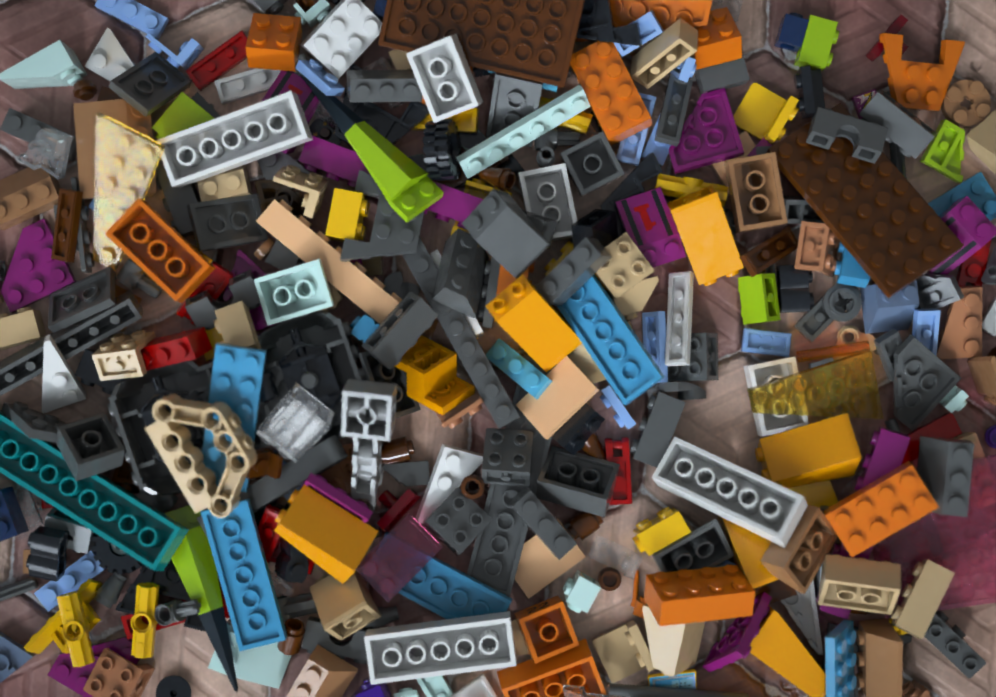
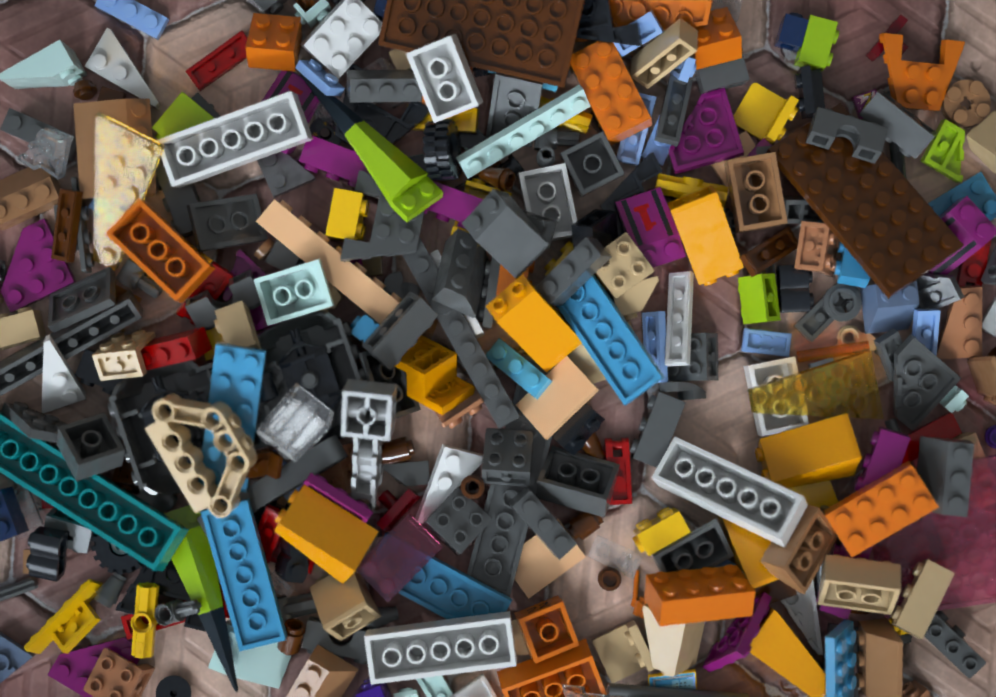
light blue plate [34,550,107,612] -> none
yellow piece [57,591,95,667] -> none
dark grey plate [109,52,192,117] -> none
light blue bracket [145,33,204,70] -> none
tan slope [197,164,253,202] -> none
white tile [214,54,306,105] -> none
dark brown brick [255,180,306,218] -> none
tan bracket [273,165,328,218] -> none
light aqua brick [562,570,601,614] -> none
light blue plate [599,385,636,430] -> none

